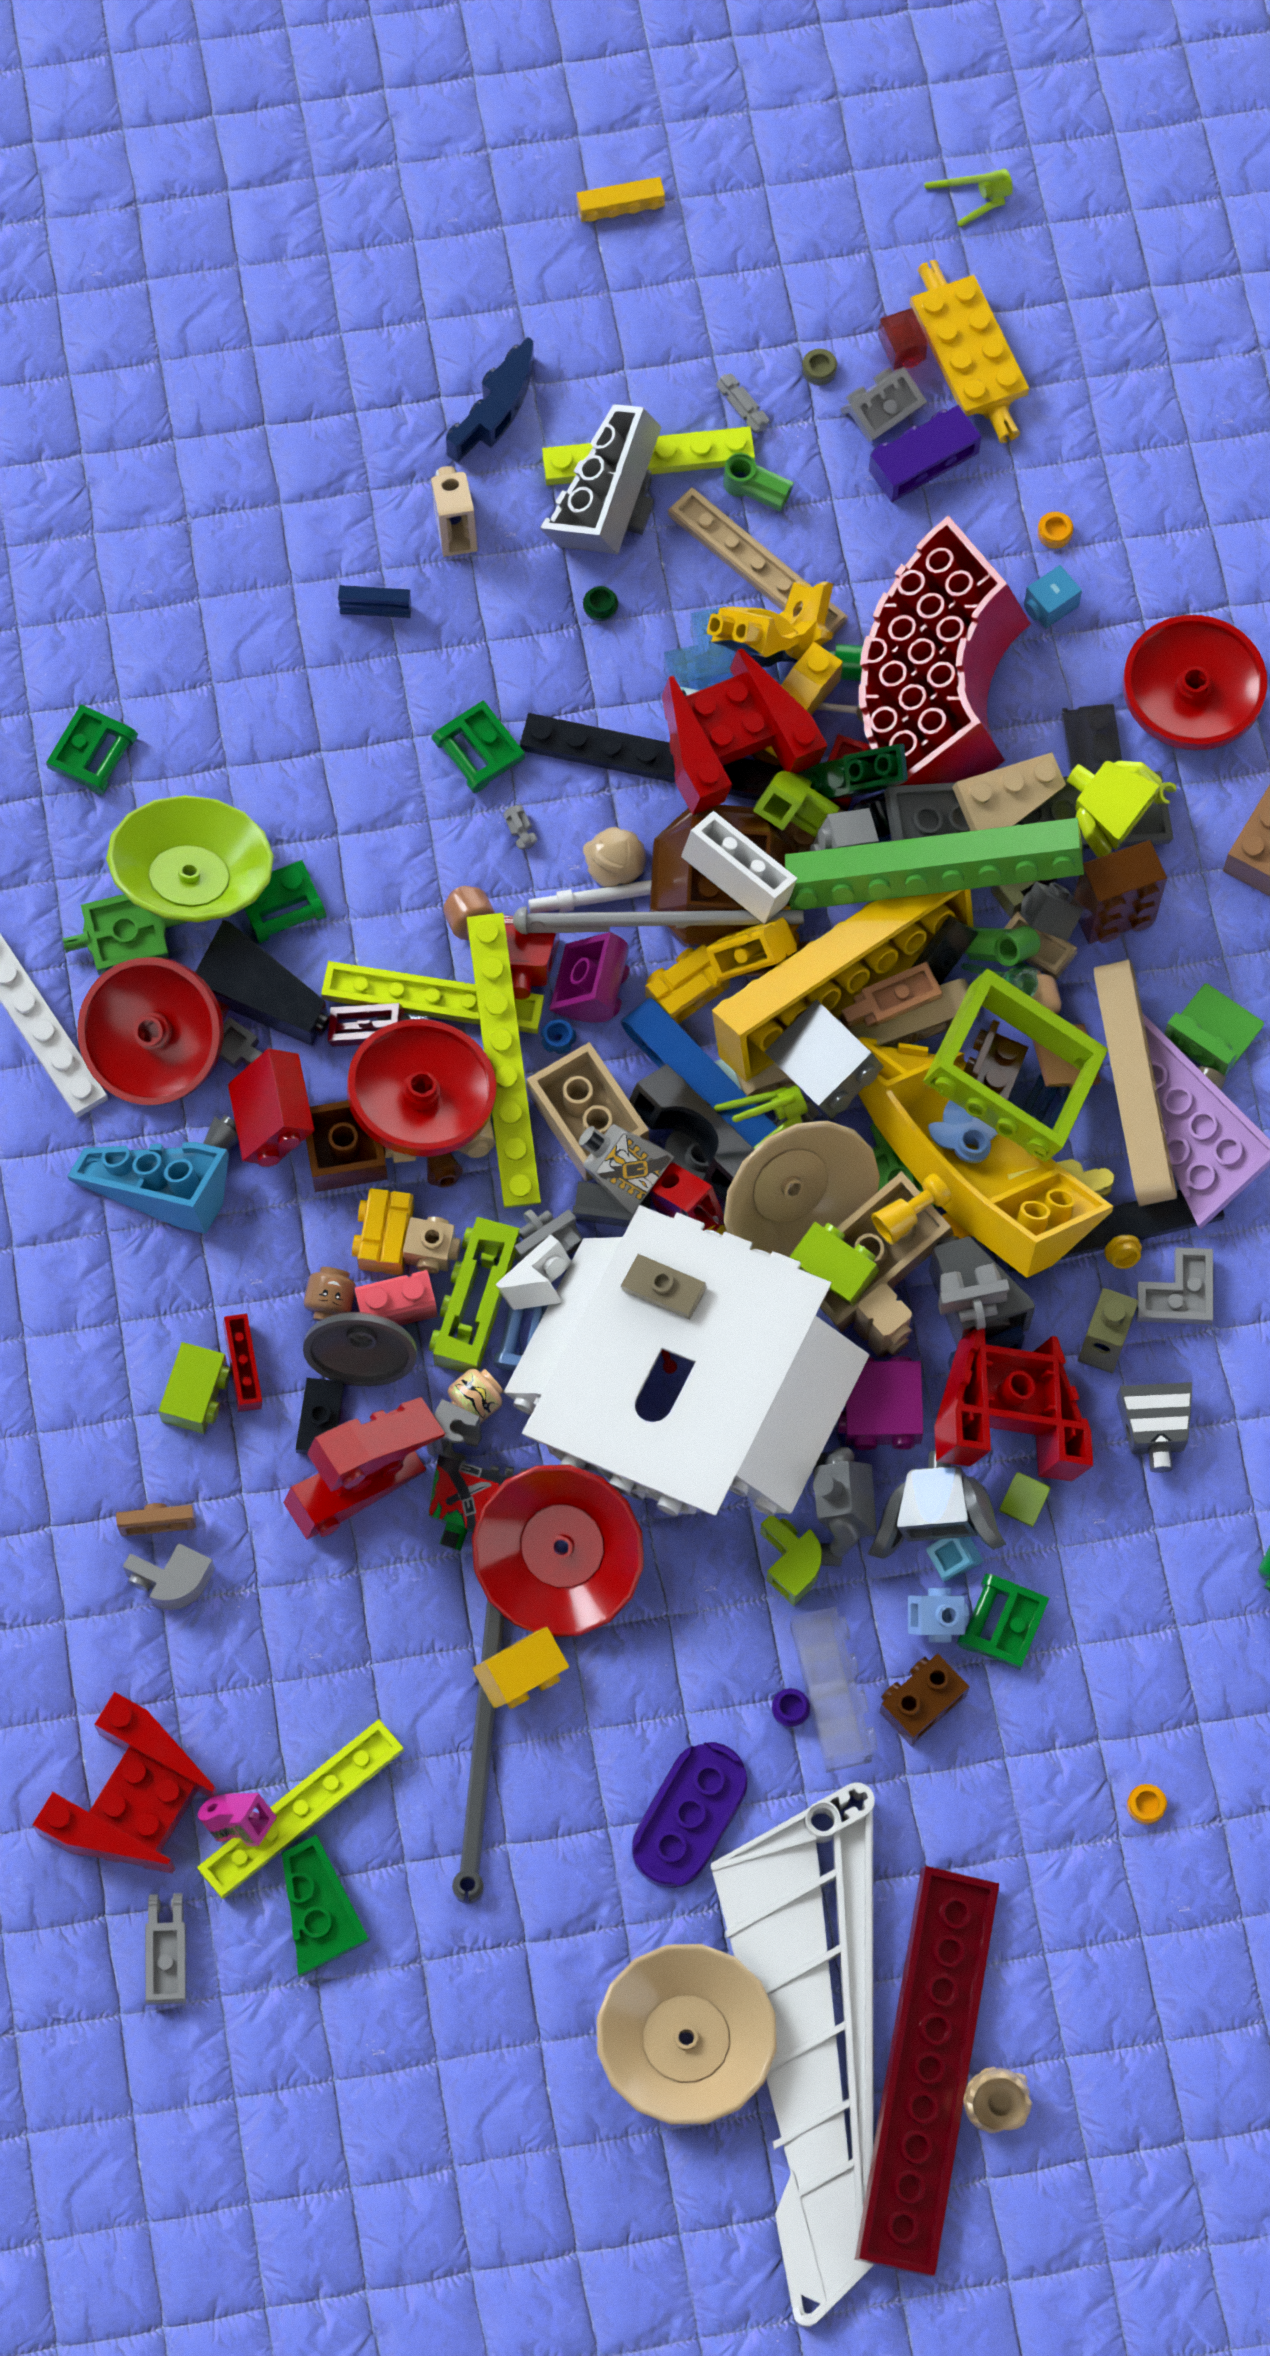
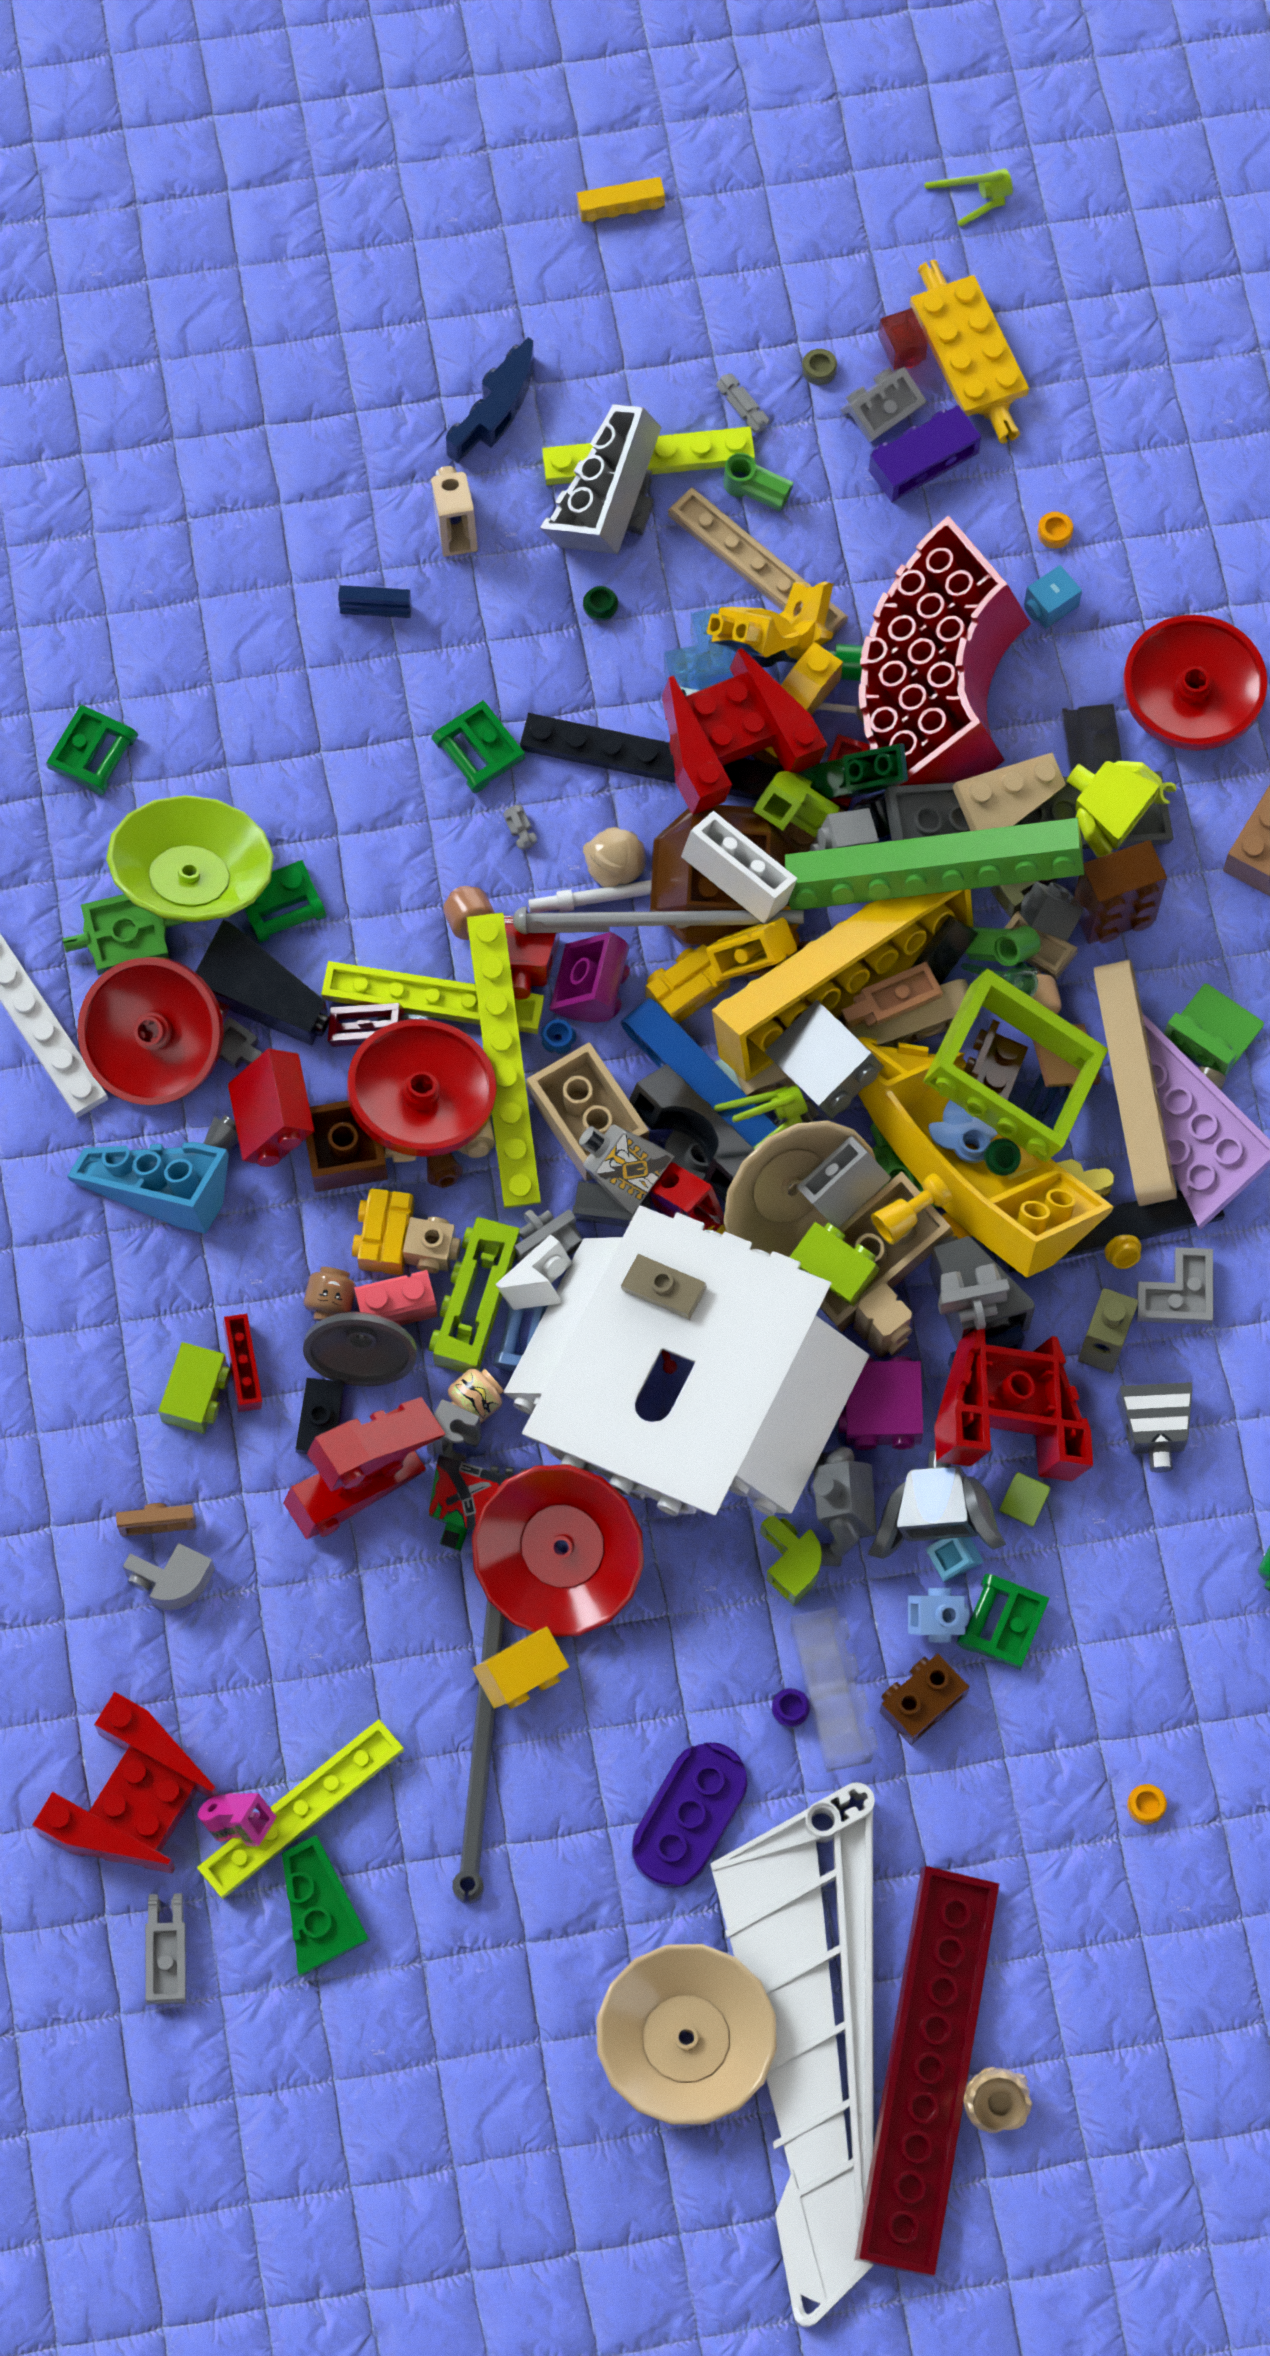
none -> light grey brick [797,1136,891,1229]
none -> dark green plate [984,1138,1021,1176]

